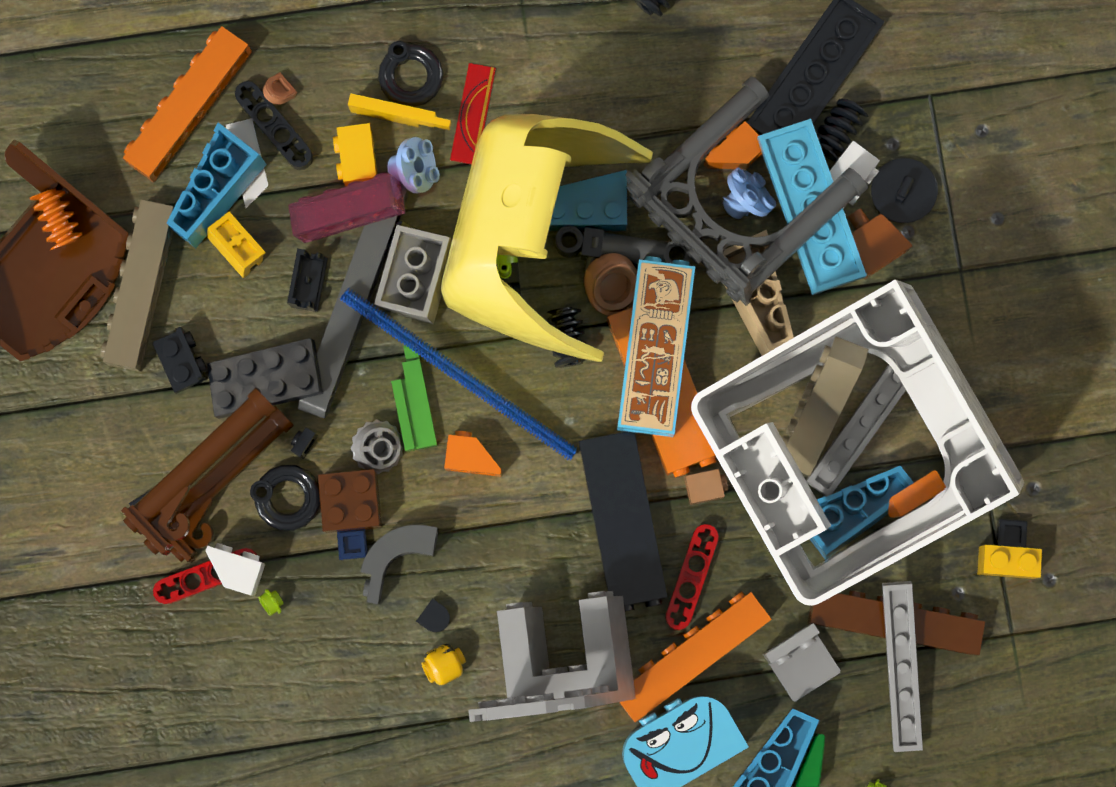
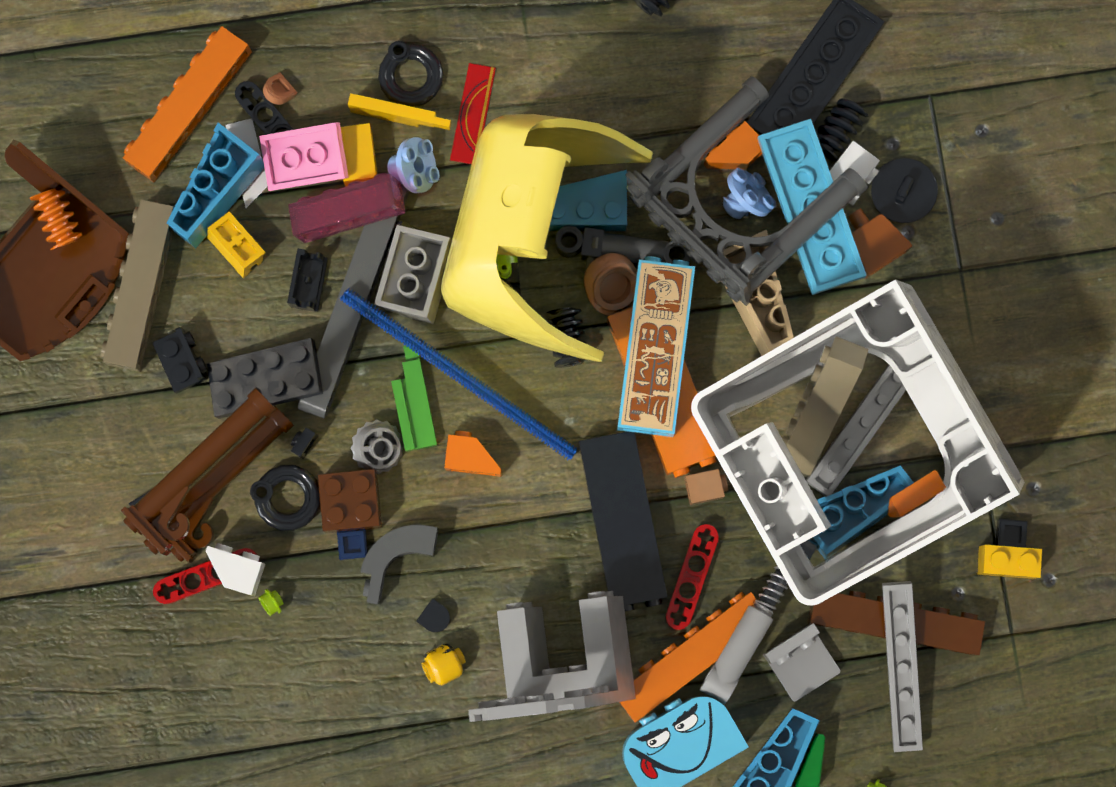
none -> bright pink plate [259,122,349,191]
none -> light grey piece [699,539,818,705]

